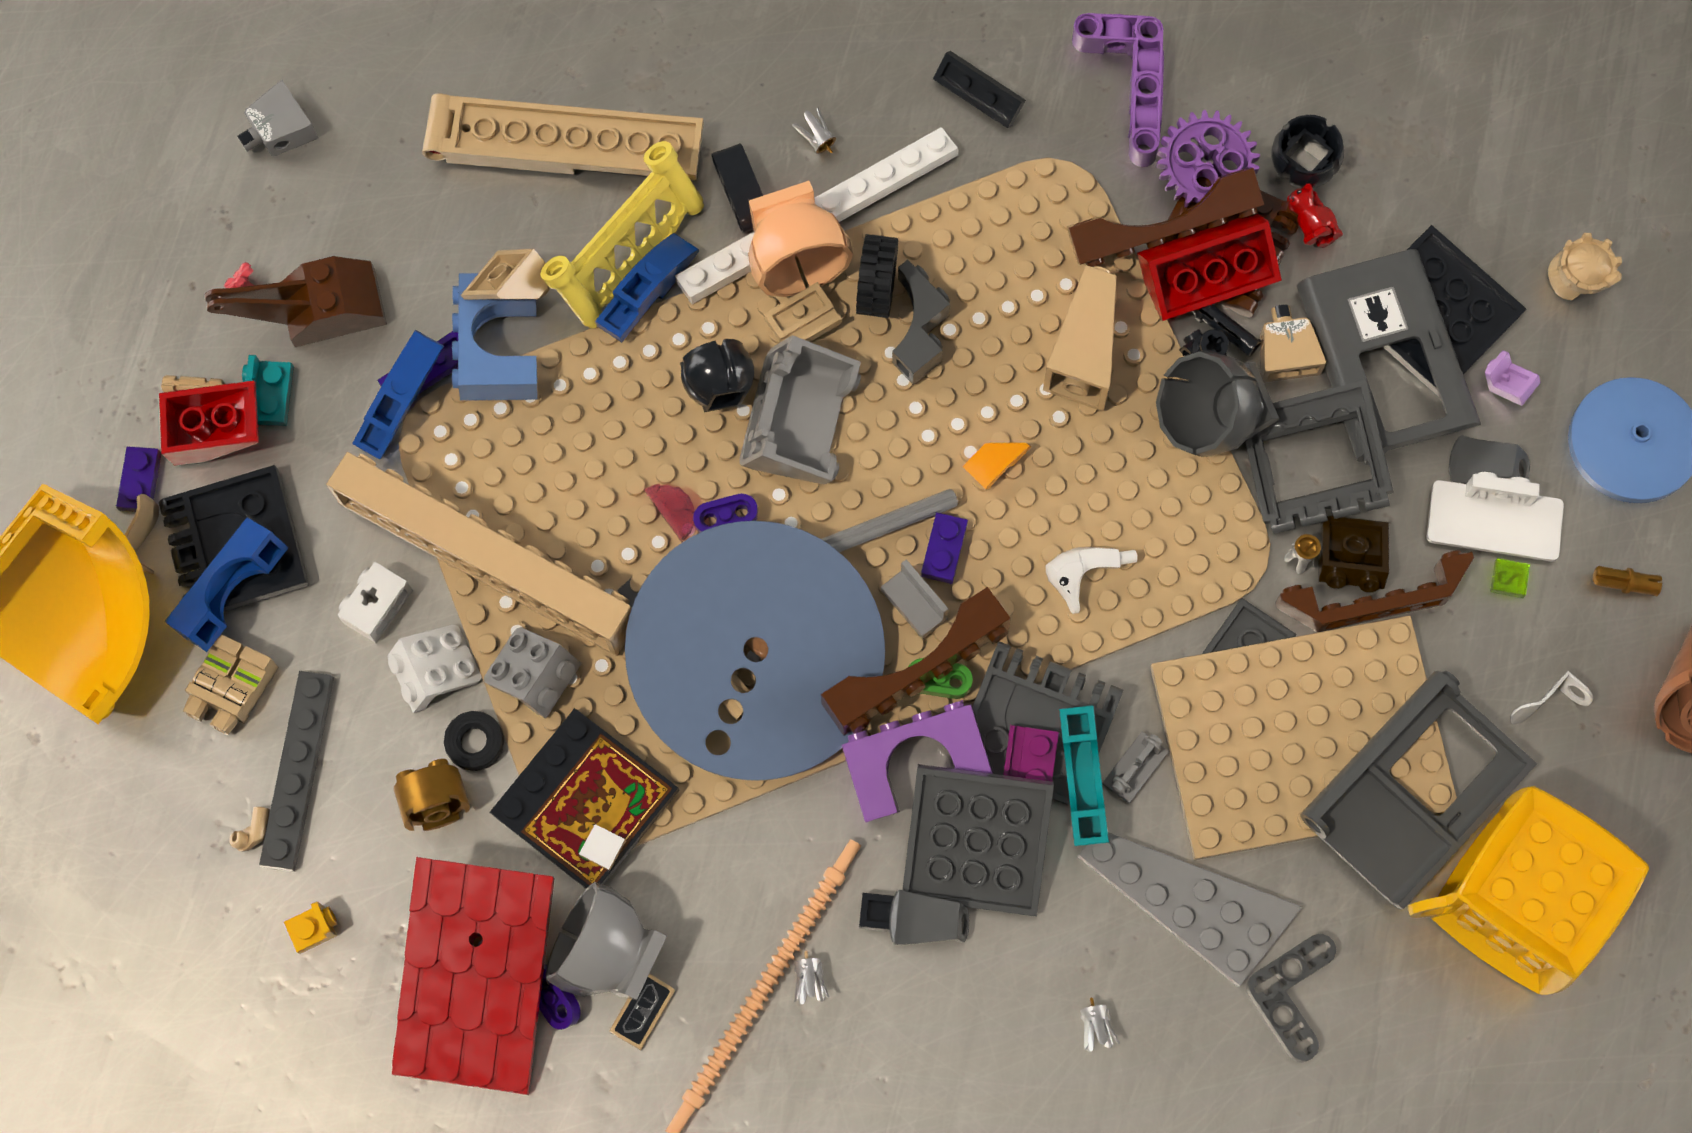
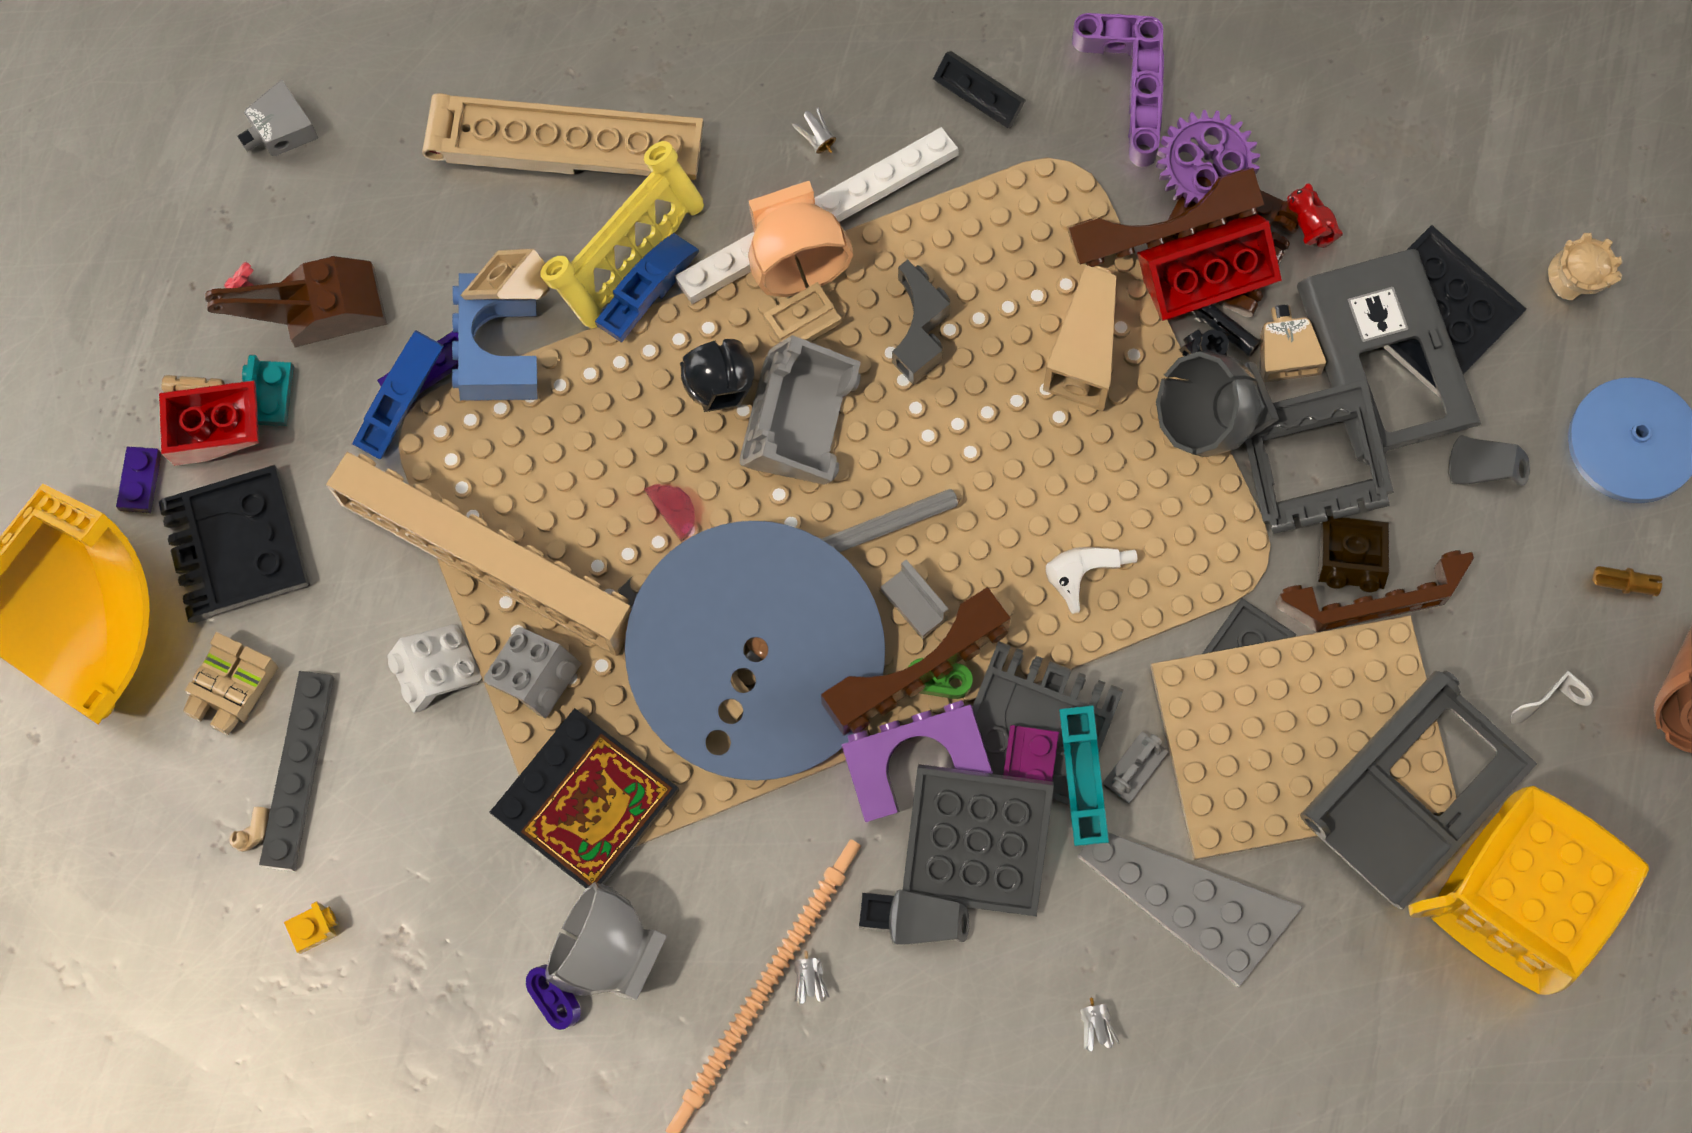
tan piece [125,494,159,575] -> none
blue arch [164,517,289,652] -> none
white brick [337,562,413,643] -> none
red piece [392,857,555,1095] -> none
pearl gold brick [393,759,470,831] -> none
black tyre [443,711,504,771] -> none
white tile [579,824,626,871] -> none
slope [609,974,675,1050] -> none
dark purple plate [693,493,758,533] -> none
black beam [711,143,763,233] -> none
black tyre [856,234,898,318] -> none
dark purple plate [921,512,968,584] -> none
light orange slope [962,443,1032,489] -> none
dark grey beam [1246,934,1336,1062] -> none
black piece [1271,115,1344,188] -> none
piece [1284,534,1321,574] -> none
white bracket [1426,472,1564,562] -> none
lavender bracket [1485,350,1541,406] -> none
clear neon green tile [1490,558,1530,598] -> none

